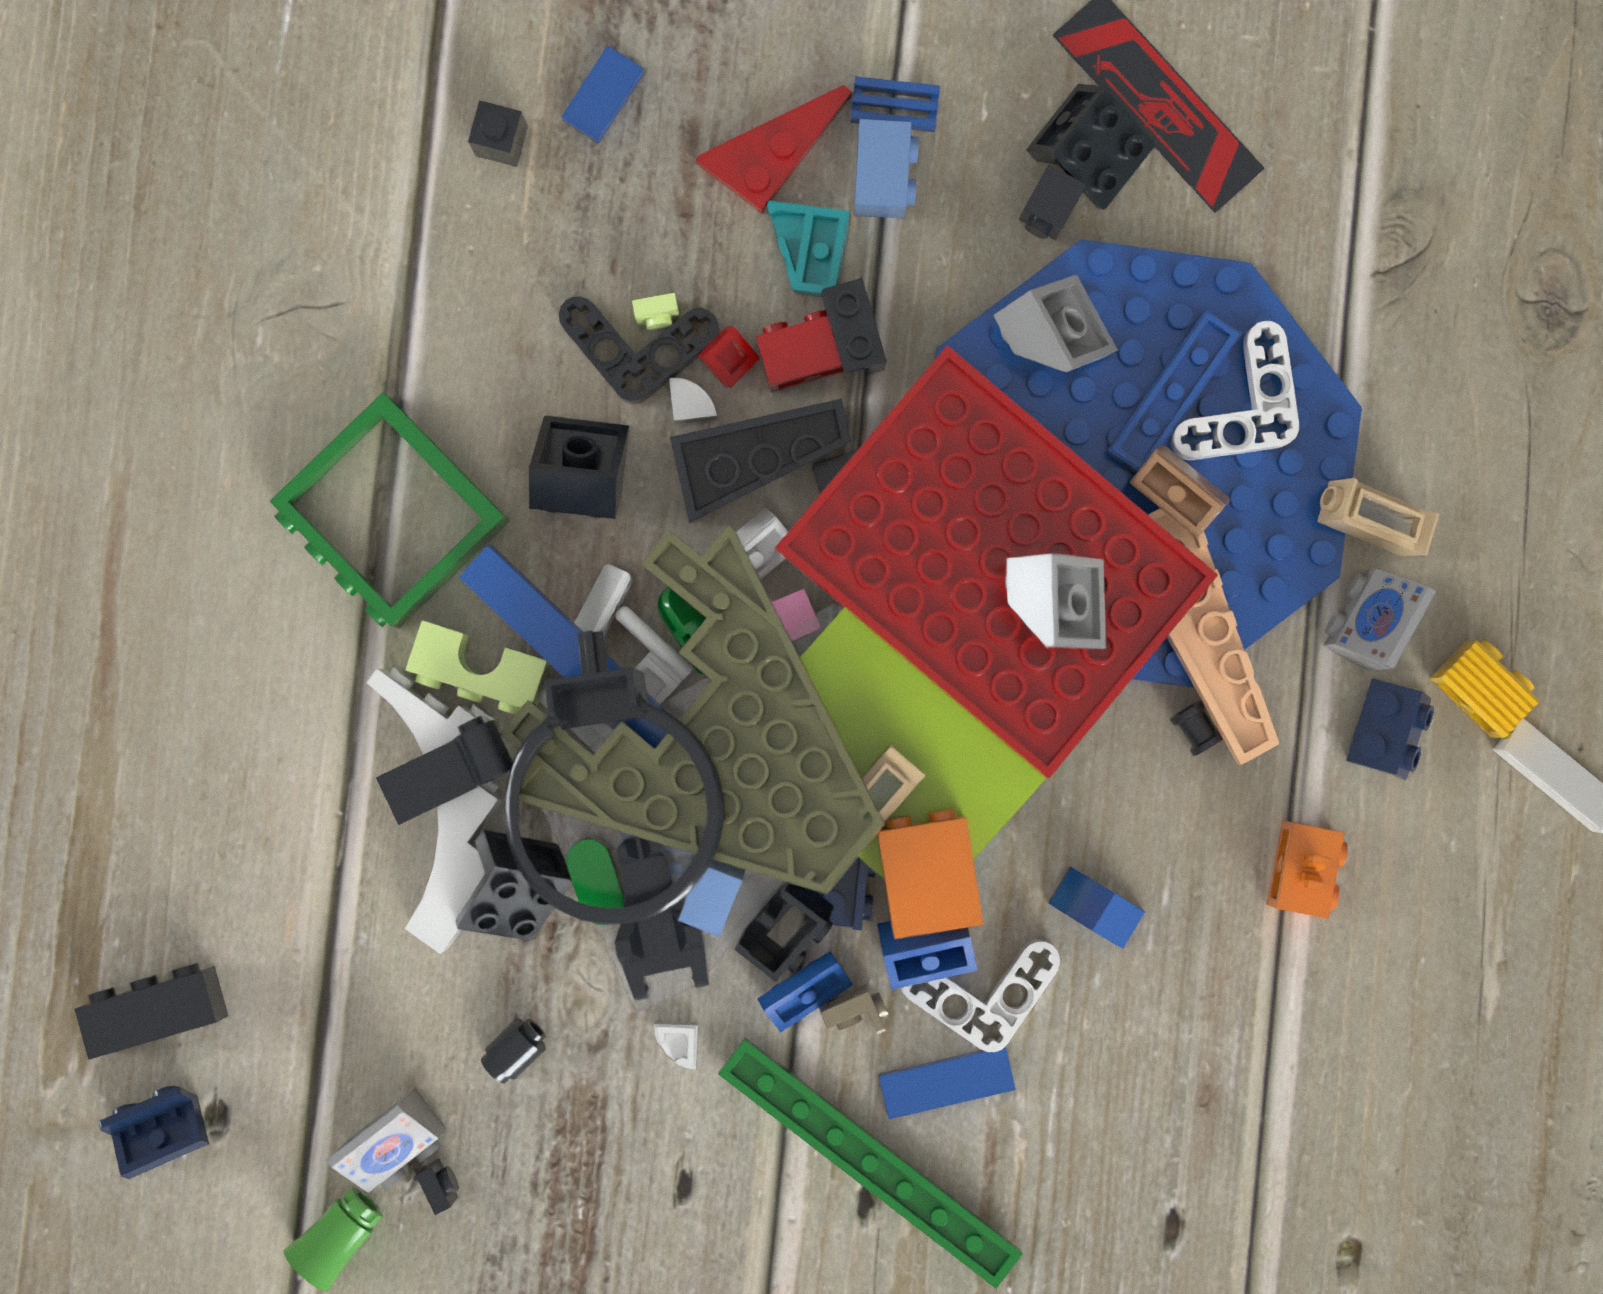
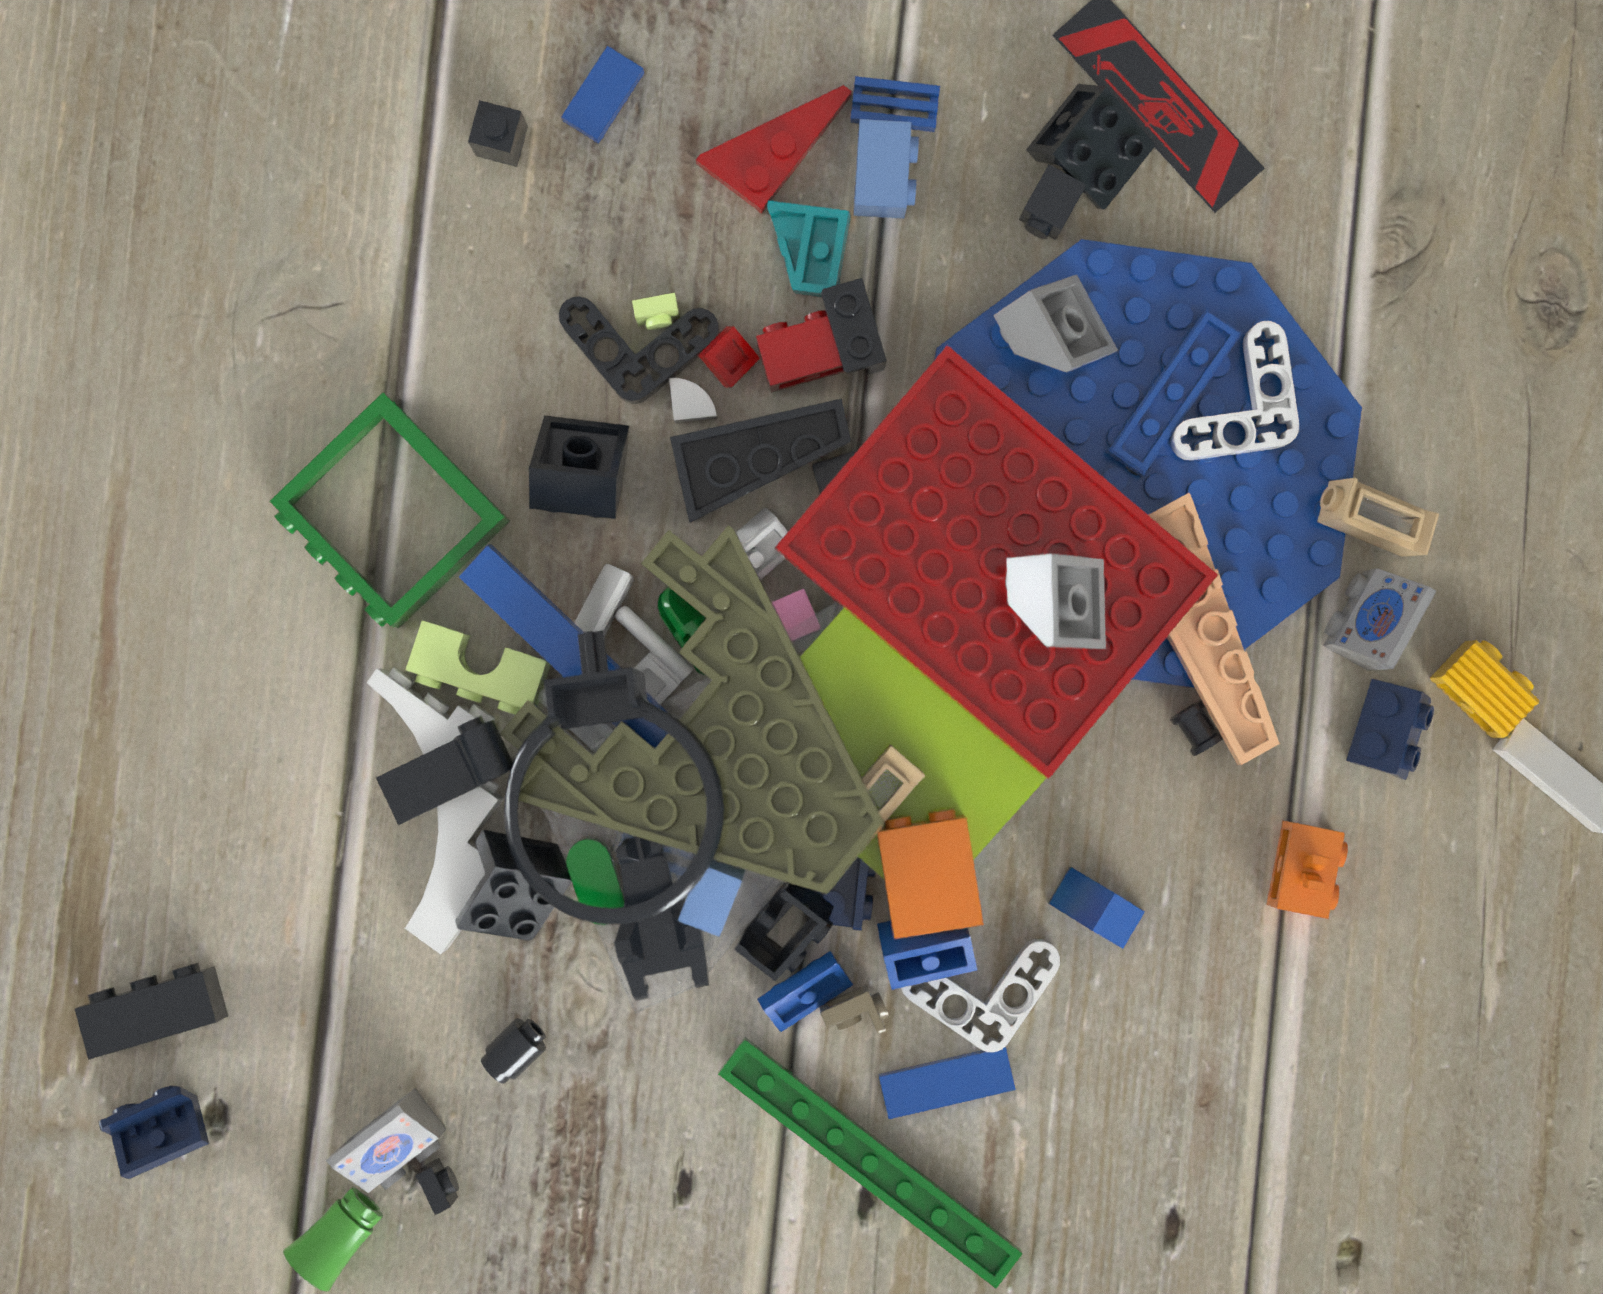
white tile [654,1022,698,1069] -> none
medium nougat slope [1129,445,1231,538] -> none

